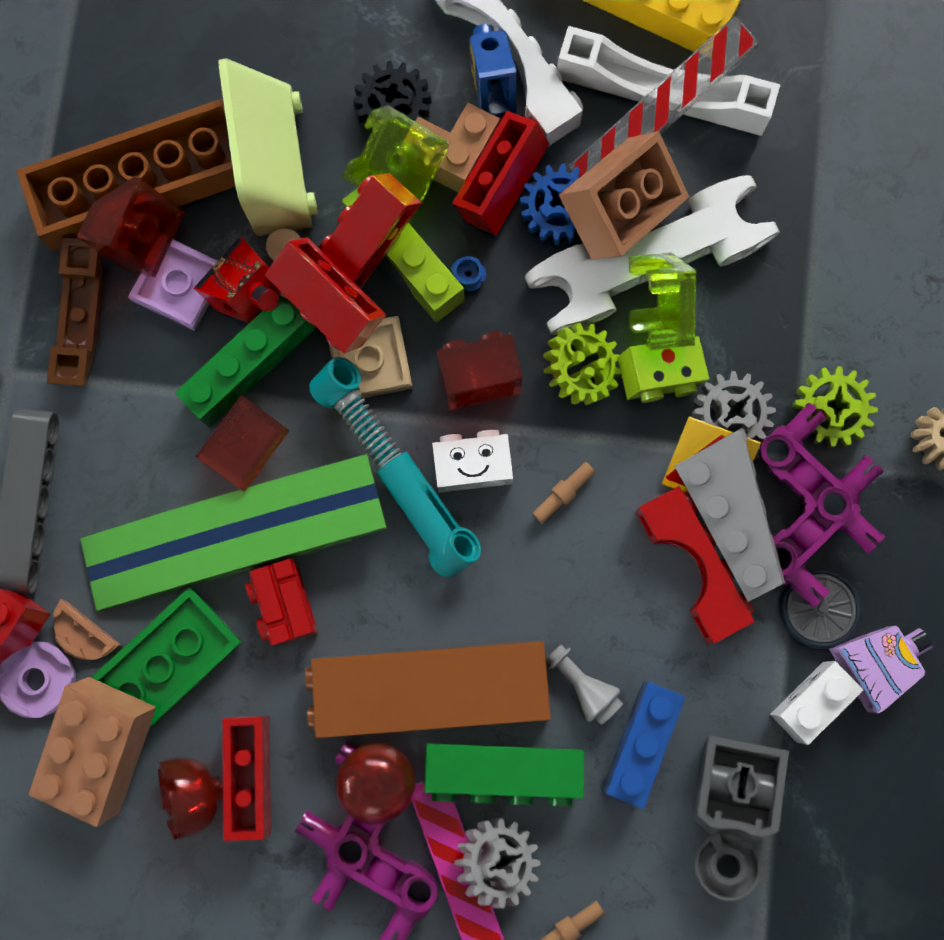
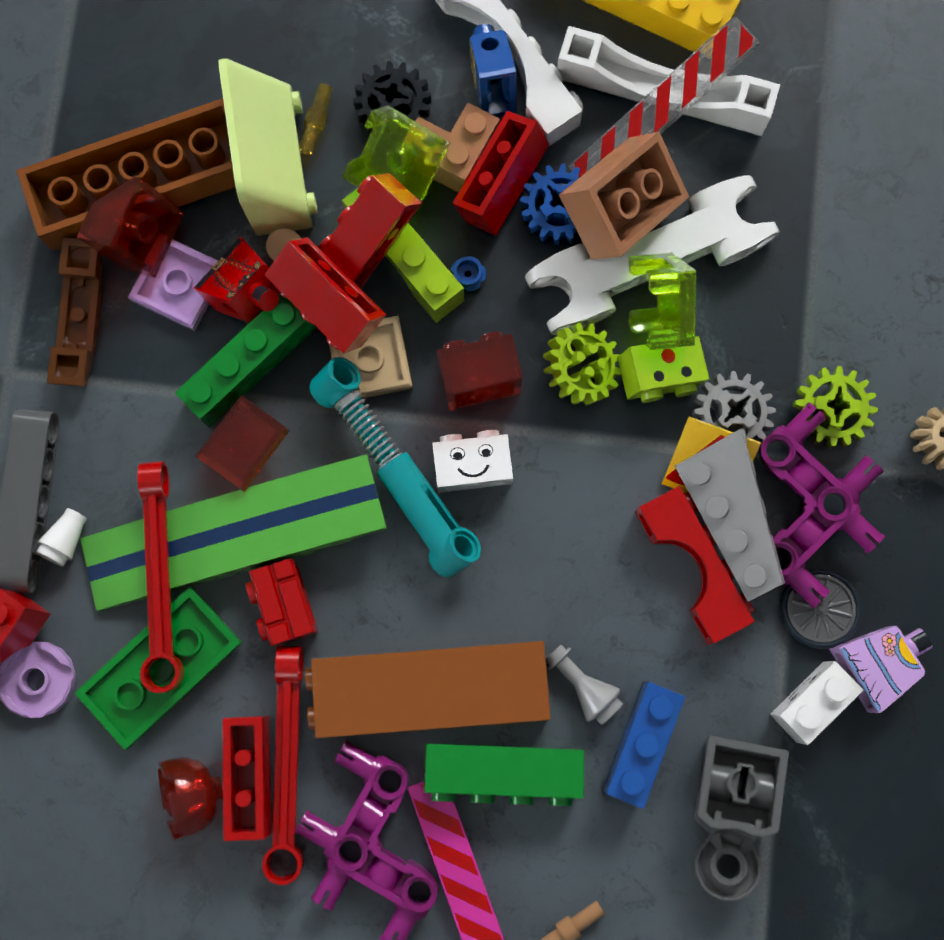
nougat brick [29,677,156,828] -> none
nougat tile [53,599,122,660] -> none
clear red cylinder [336,742,416,825] -> none
light grey gear [455,818,541,908] -> none
medium nougat bar [532,462,595,524] -> none
none -> white cone [36,508,87,567]
none -> red piece [137,461,184,693]
none -> red piece [262,646,305,885]
none -> clear yellow bar [299,83,333,155]

